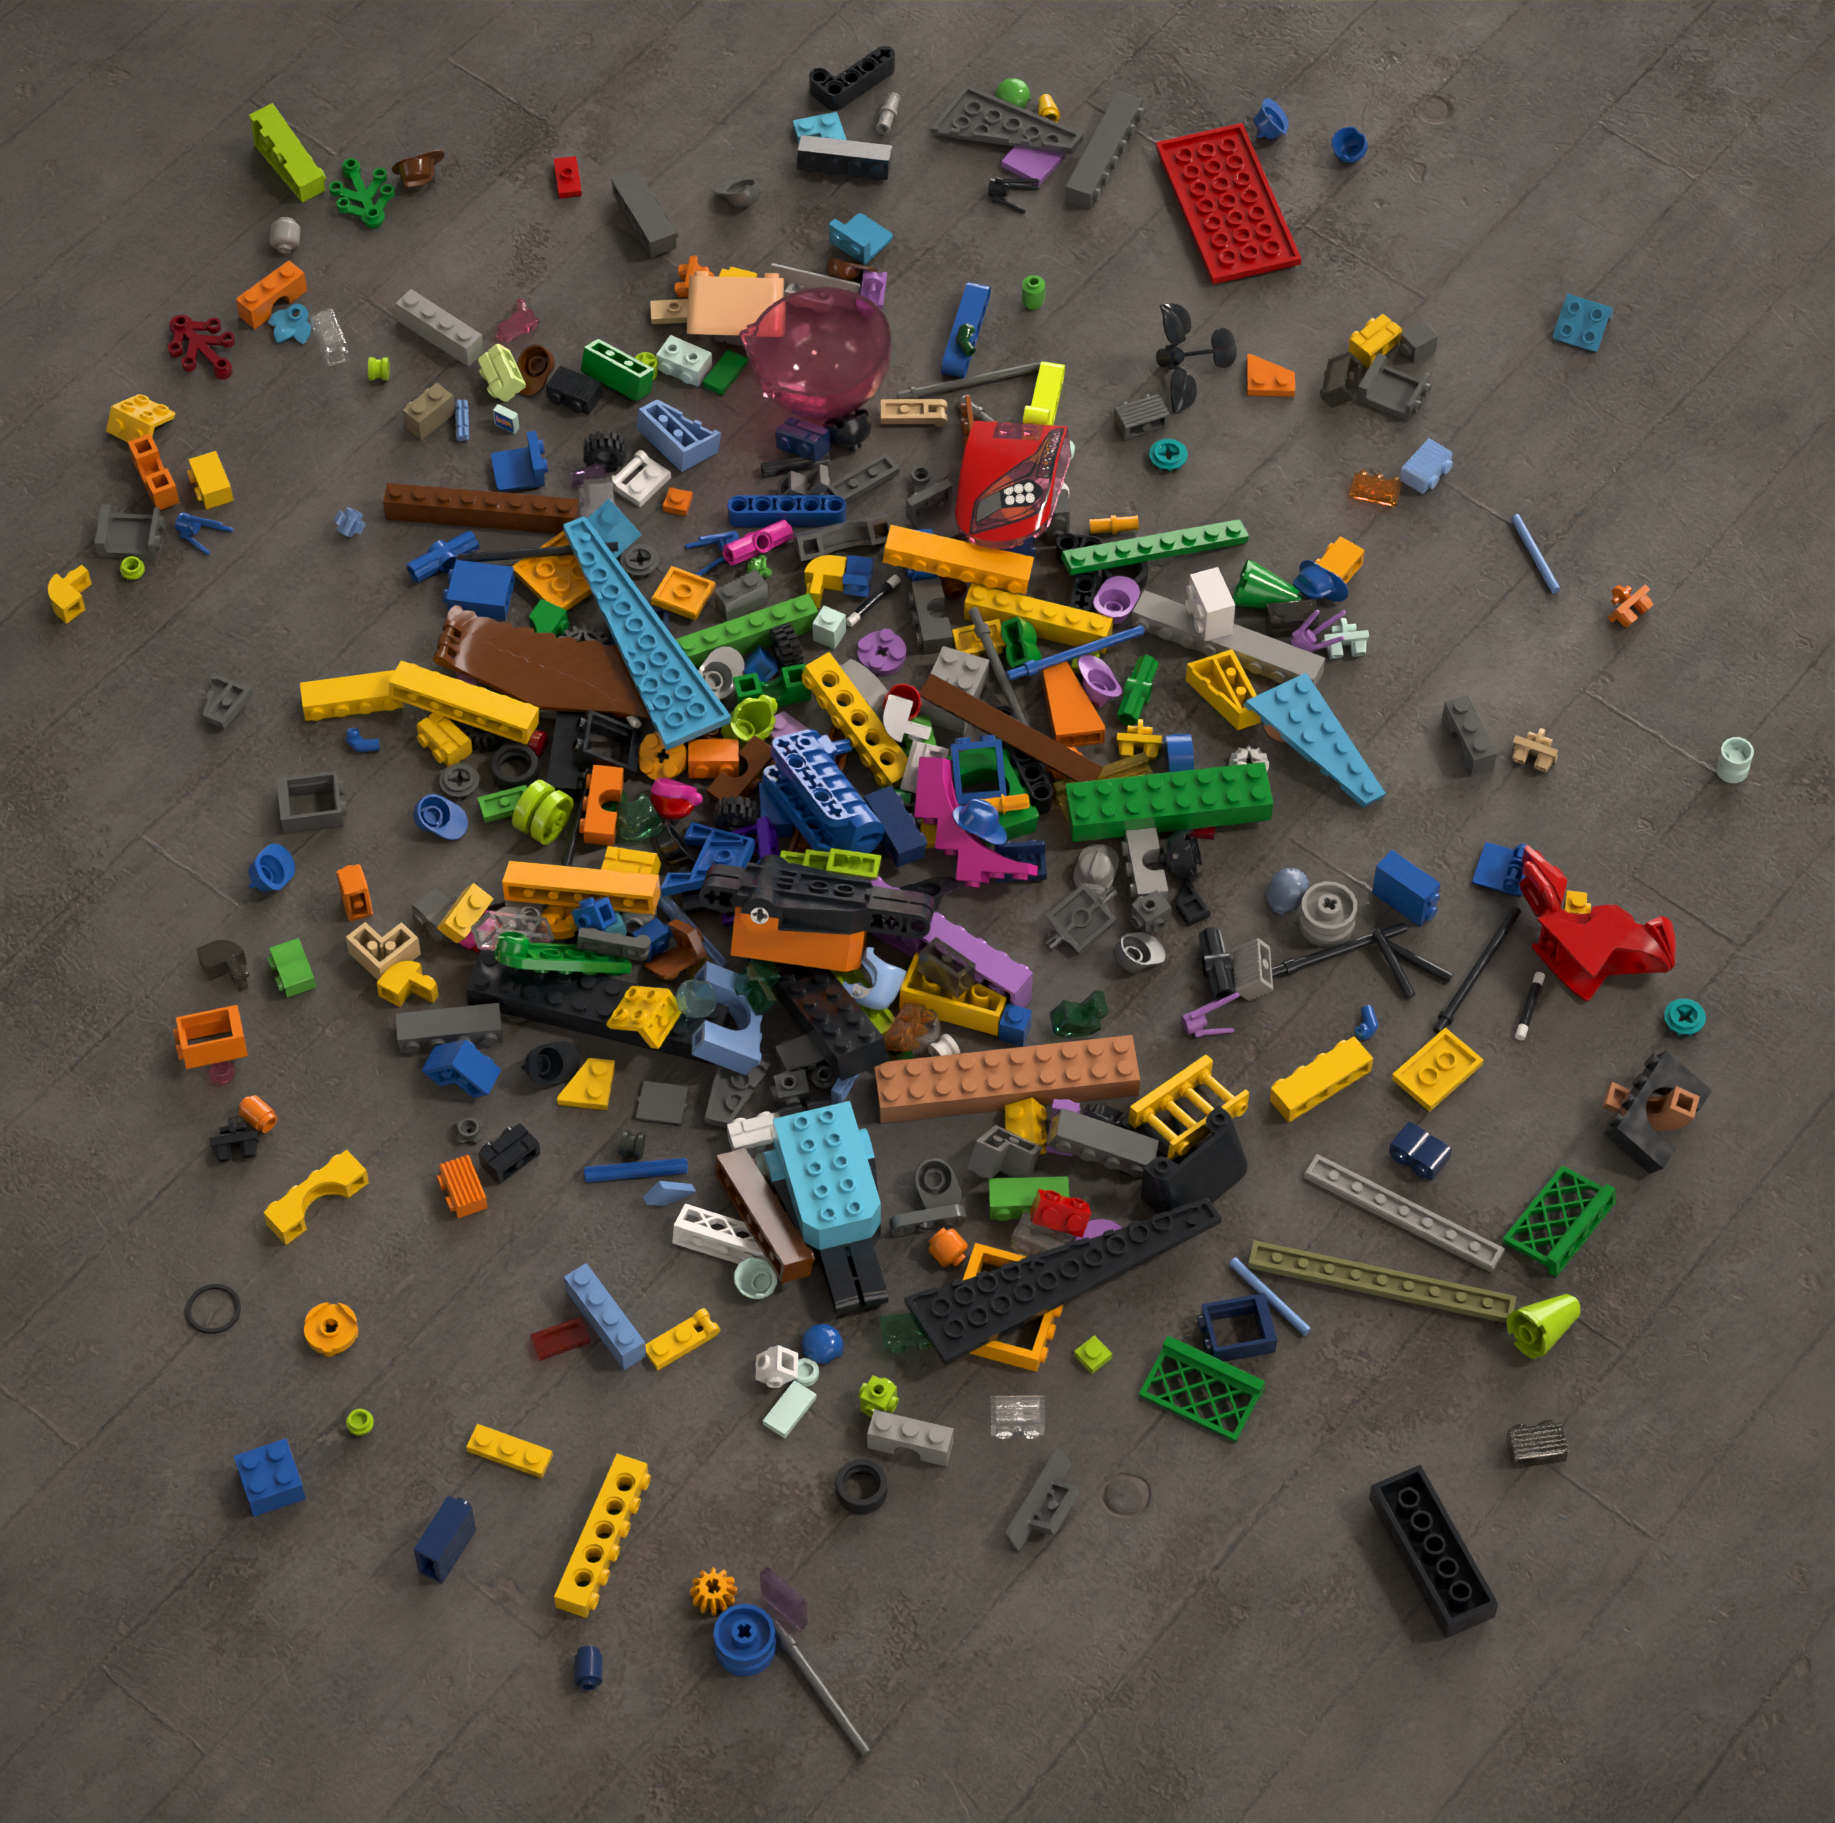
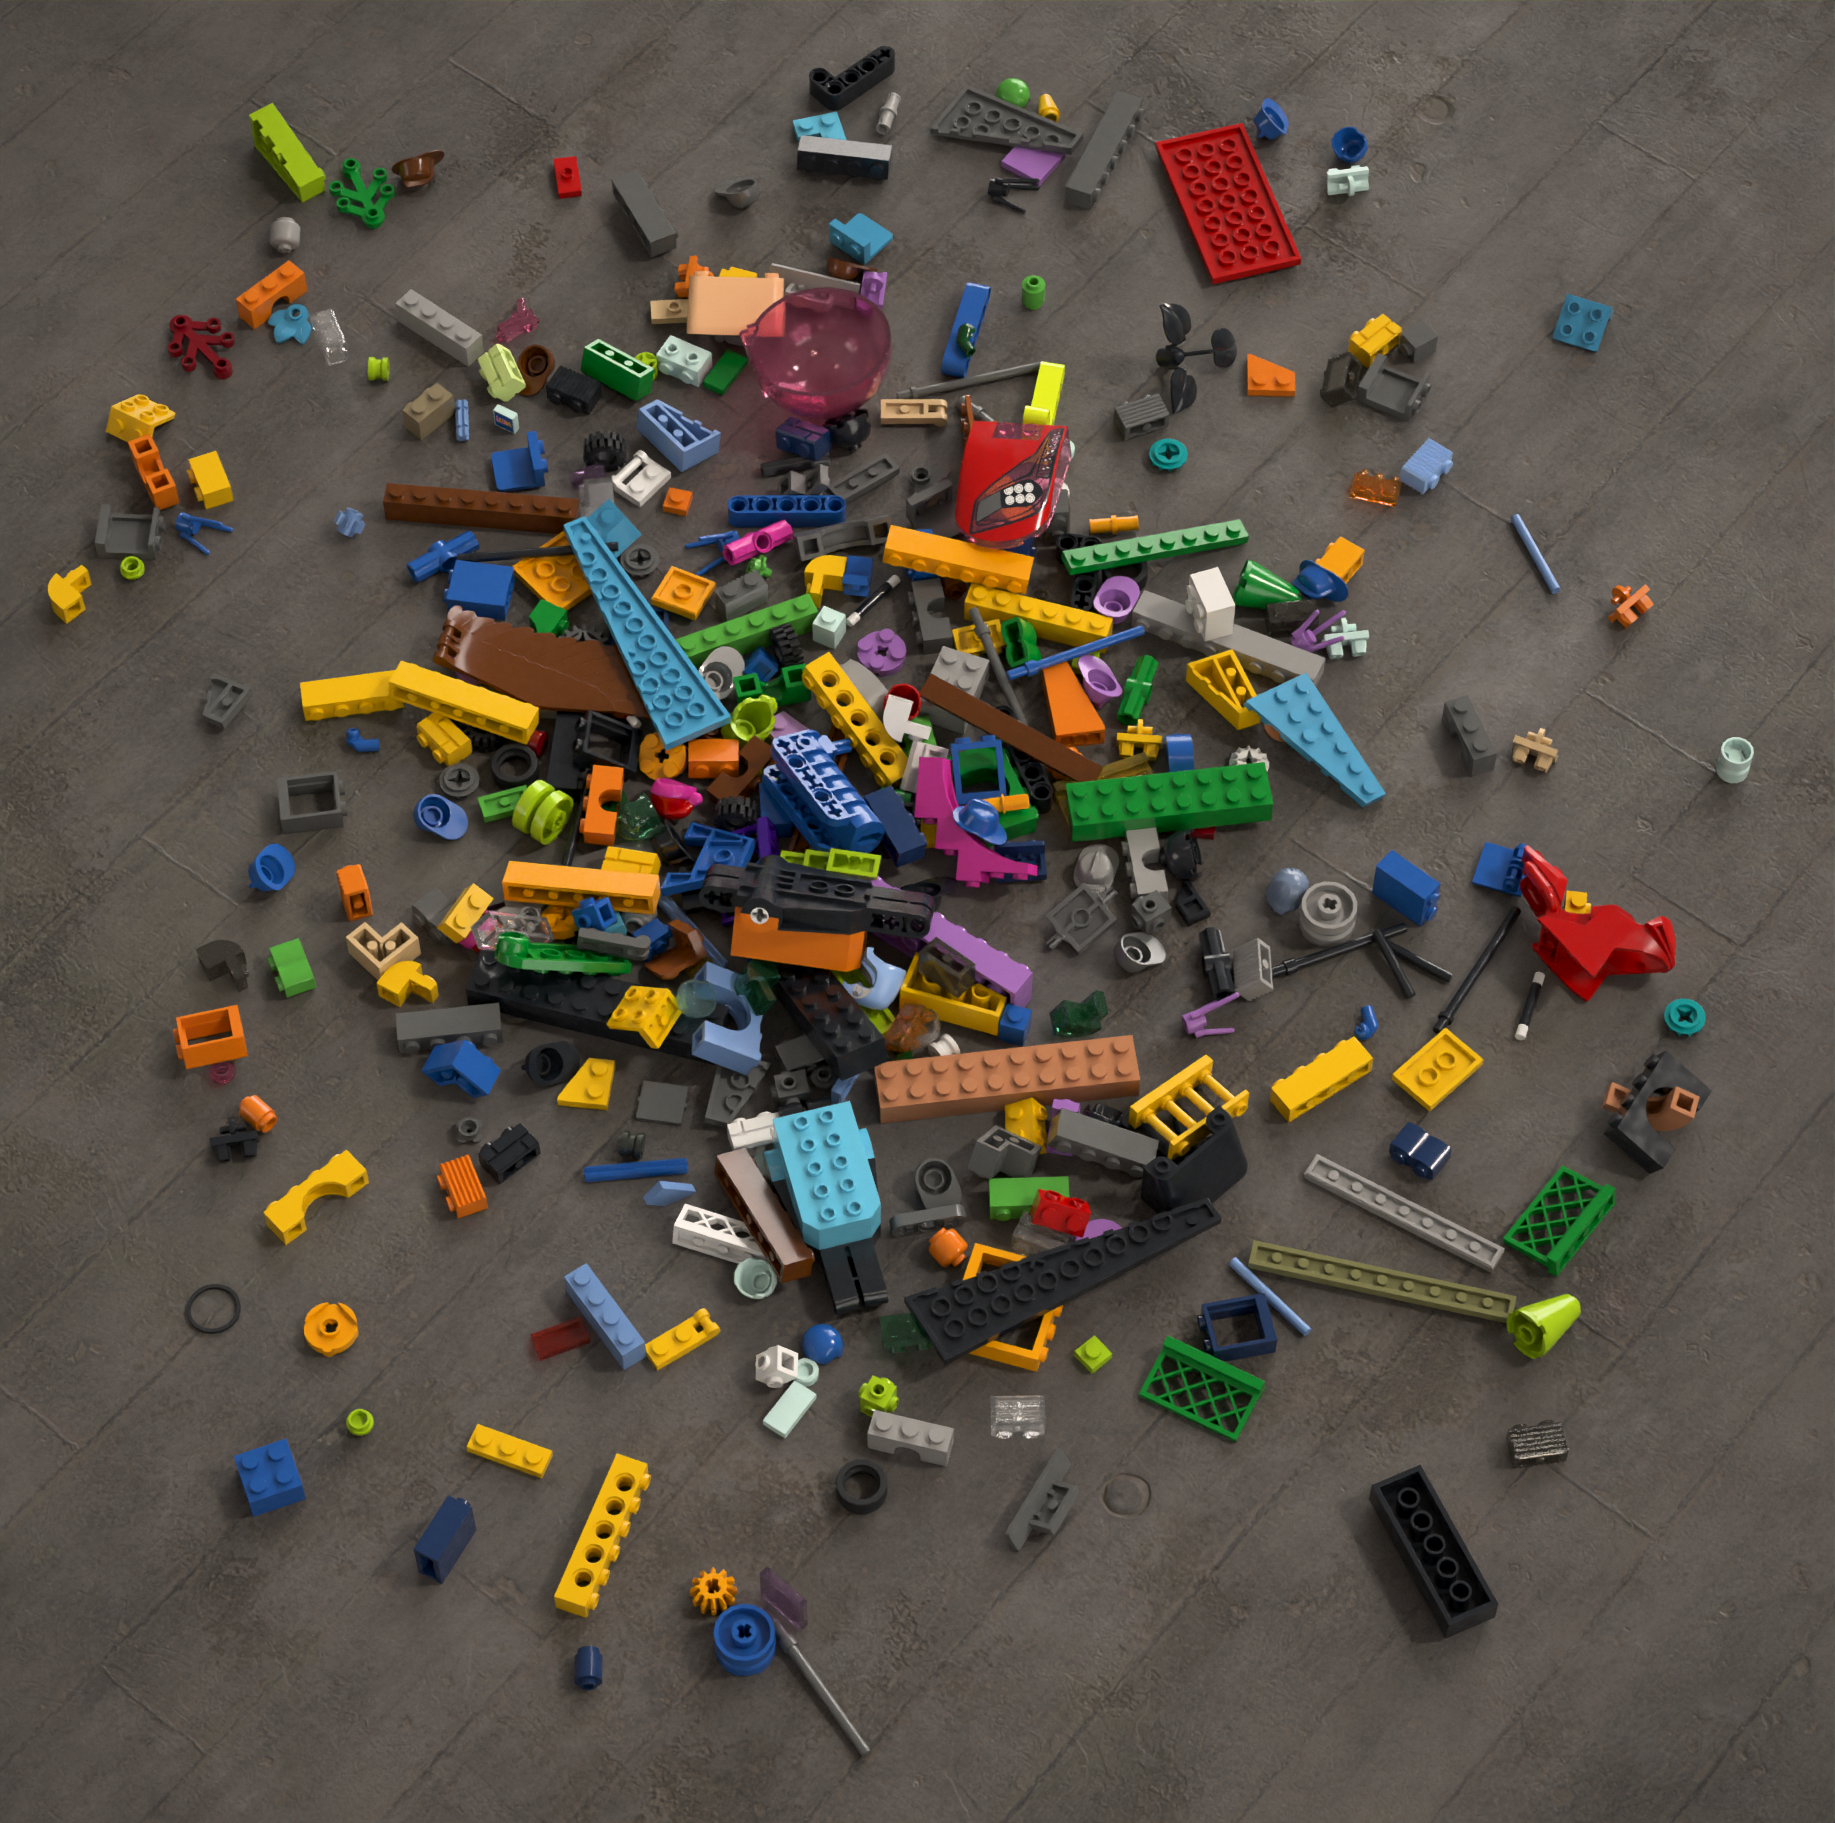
none -> light aqua hips [1327,165,1369,196]

